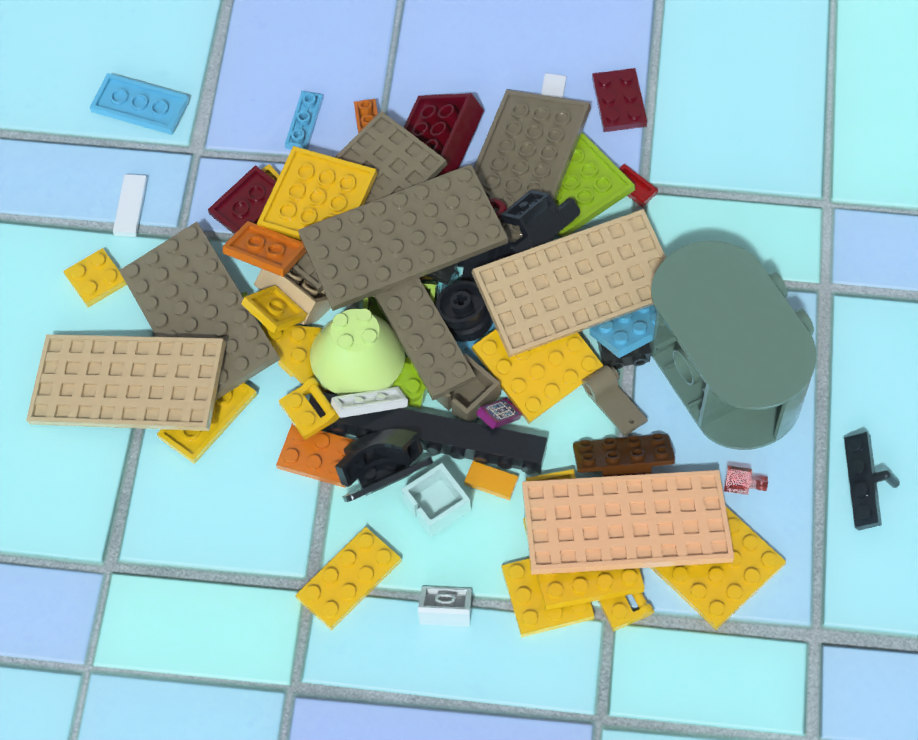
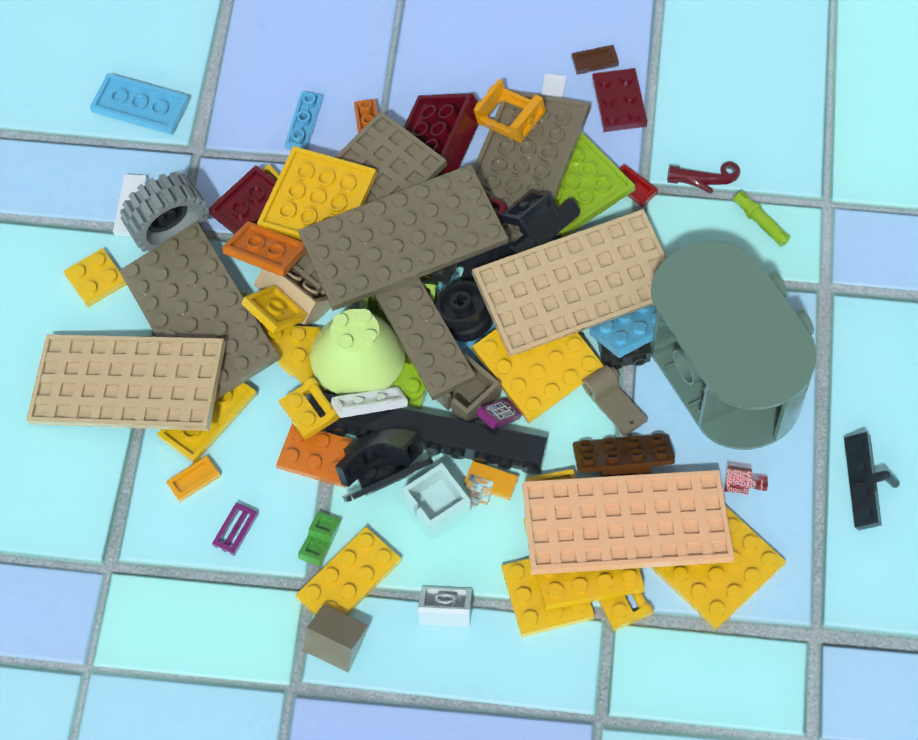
none -> light grey wheel [120,172,209,252]
none -> light orange tile [166,455,221,503]
none -> magenta tile [212,502,258,556]
none -> bright green slope [298,511,341,567]
none -> dark tan slope [303,604,370,672]
none -> clear tile [465,474,494,508]
none -> light orange window [474,78,546,143]
none -> reddish brown tile [571,45,619,75]
none -> dark red plant [667,161,741,194]
none -> lime pin [733,190,791,247]

